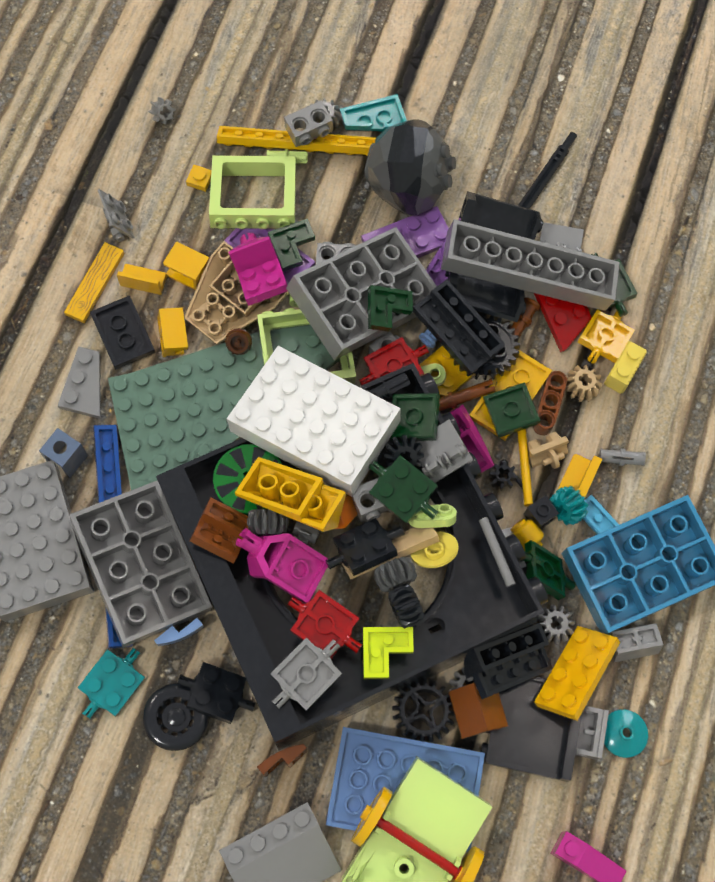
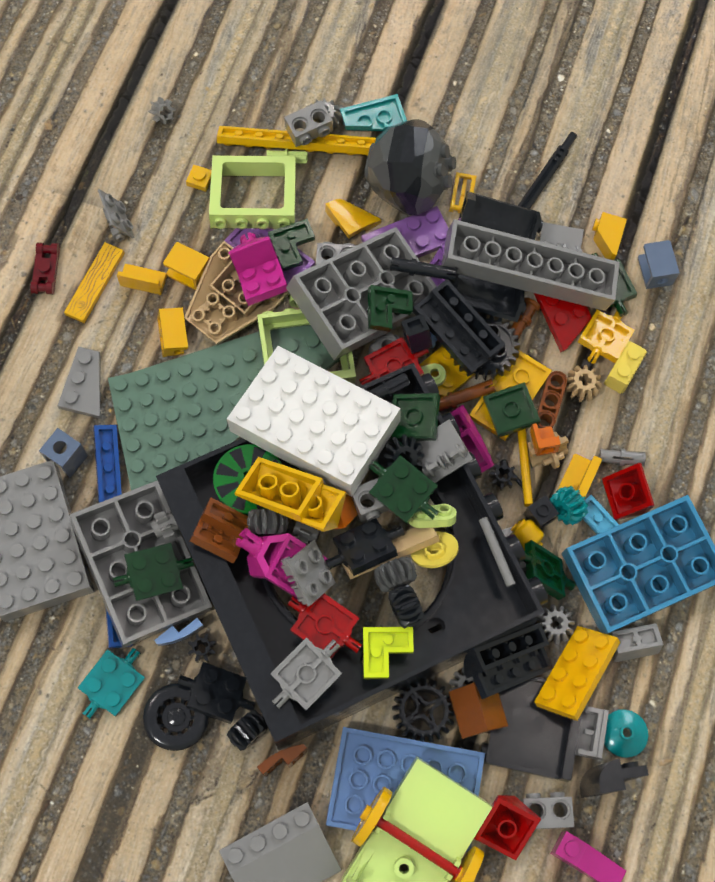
black plate [90,295,156,370] -> none
reddish brown hat [225,328,252,355] -> none
none -> dark red plate [30,242,60,295]
none -> dark green plate [112,543,194,601]
none -> light grey gear [150,510,179,541]
none -> black gear [188,634,216,663]
none -> black gear [227,710,268,751]
none -> light grey hinge [281,540,336,606]
none -> yellow slope [325,199,382,239]
none -> black pin [390,257,457,282]
none -> black brick [401,314,433,354]
none -> yellow tile [449,172,476,213]
none -> red slope [474,795,541,860]
none -> light grey brick [520,792,574,829]
none -> orange panel [530,423,561,456]
none -> black brick [580,758,649,798]
none -> yellow slope [592,212,627,260]
none -> red slope [602,463,654,520]
none -> sand blue piece [638,240,680,289]

